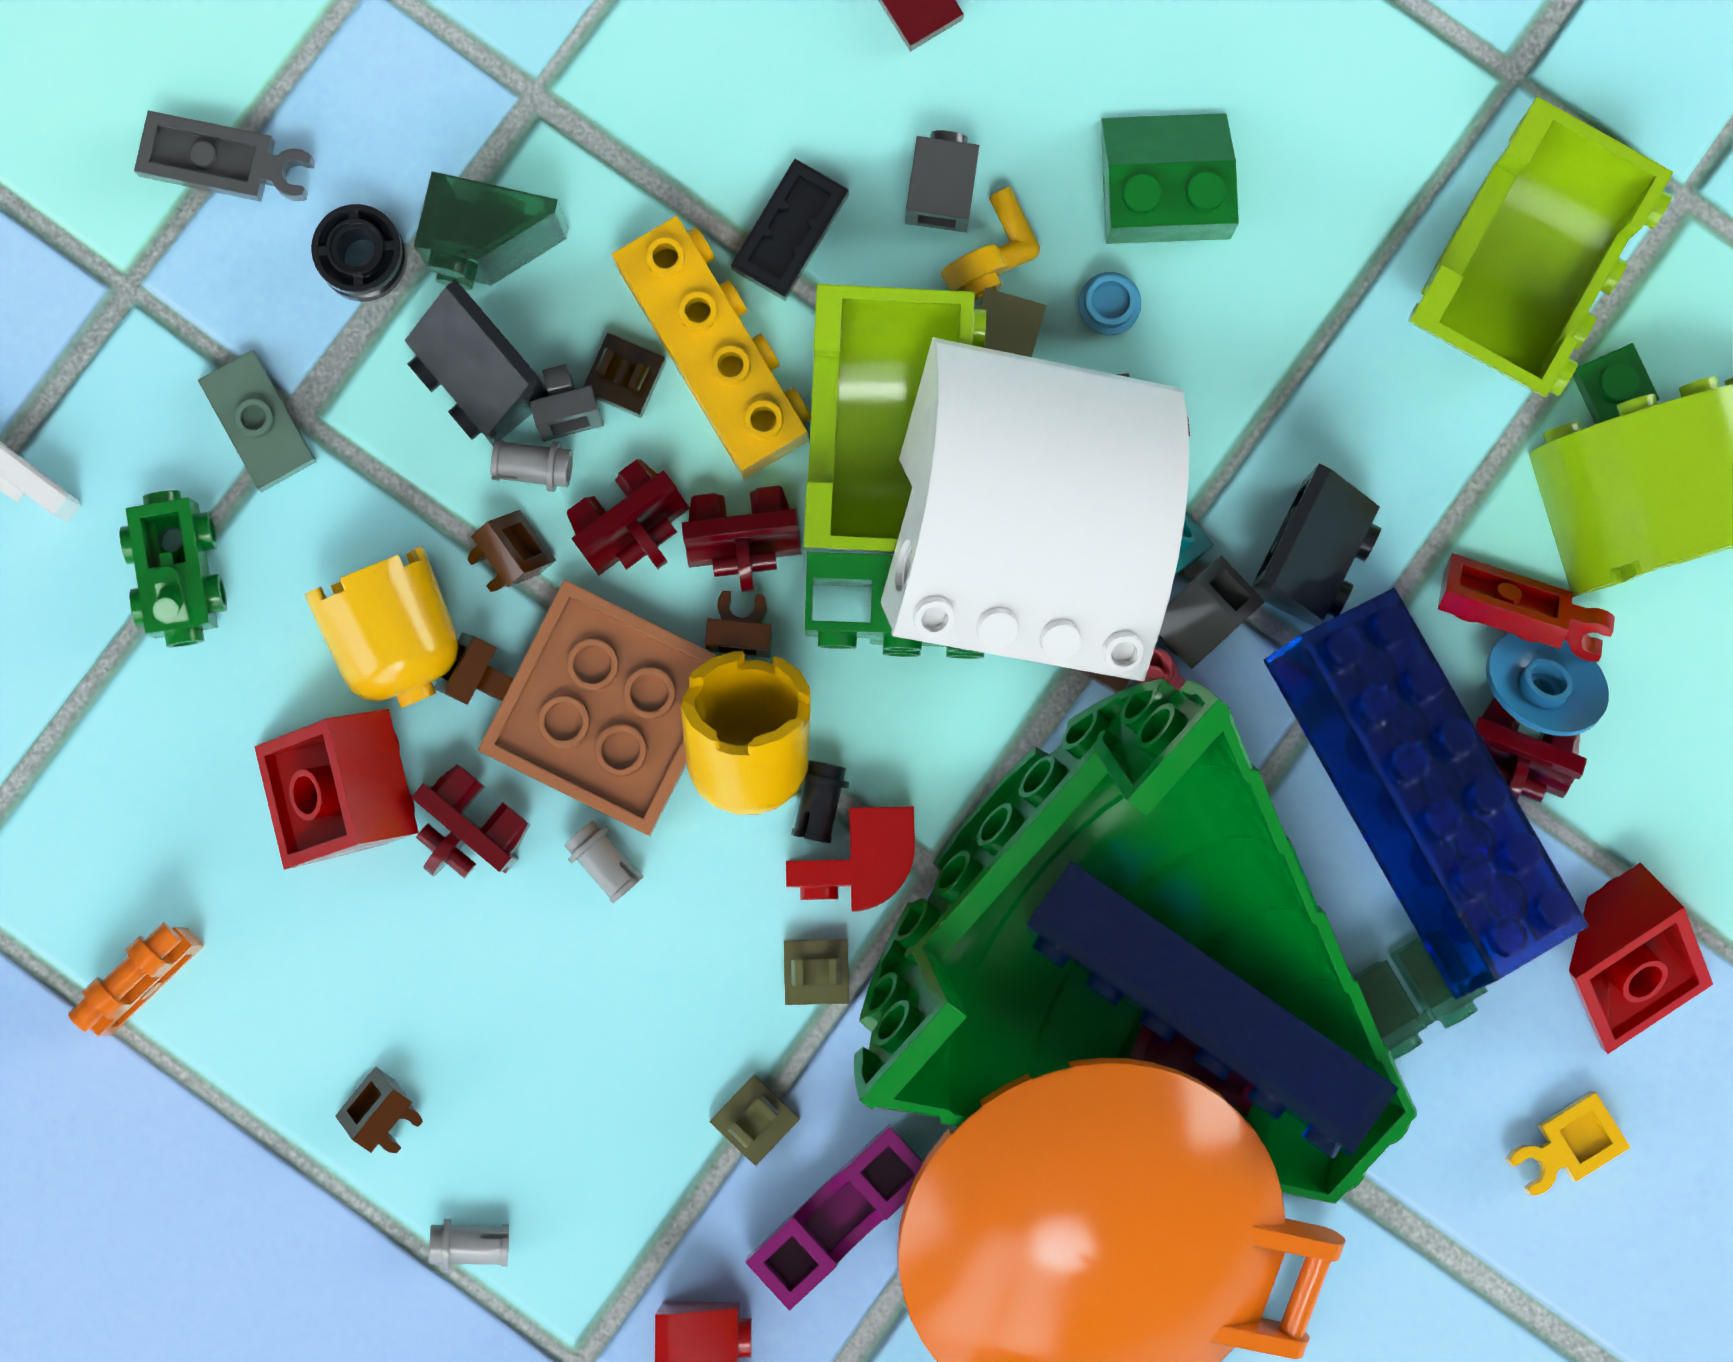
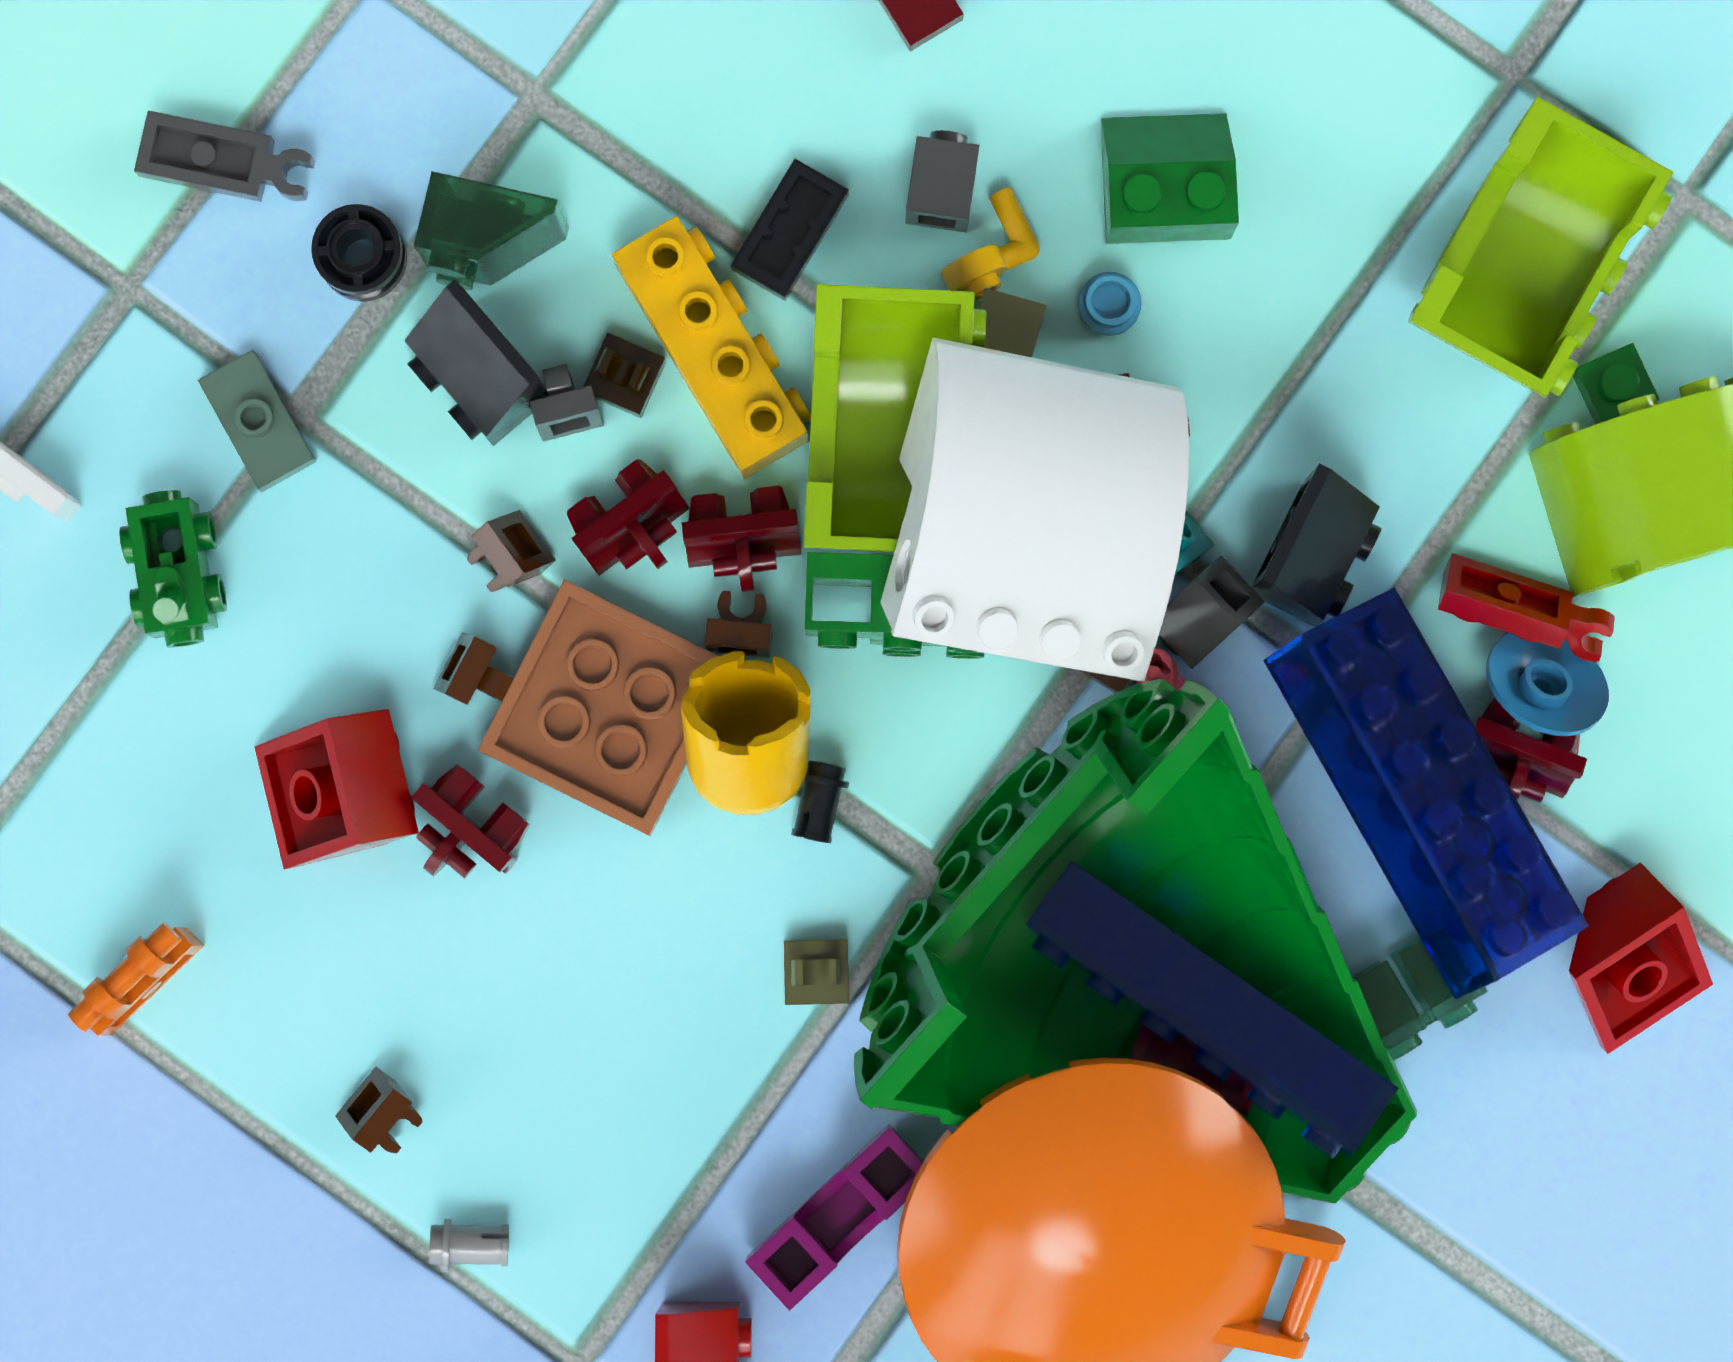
yellow cylinder [304,546,459,708] -> none
light grey pin [490,440,573,492] -> none
light grey pin [564,820,644,904] -> none
olive tile [709,1074,800,1166] -> none
red brick [786,806,915,912] -> none
yellow plate [1505,1091,1631,1196] -> none

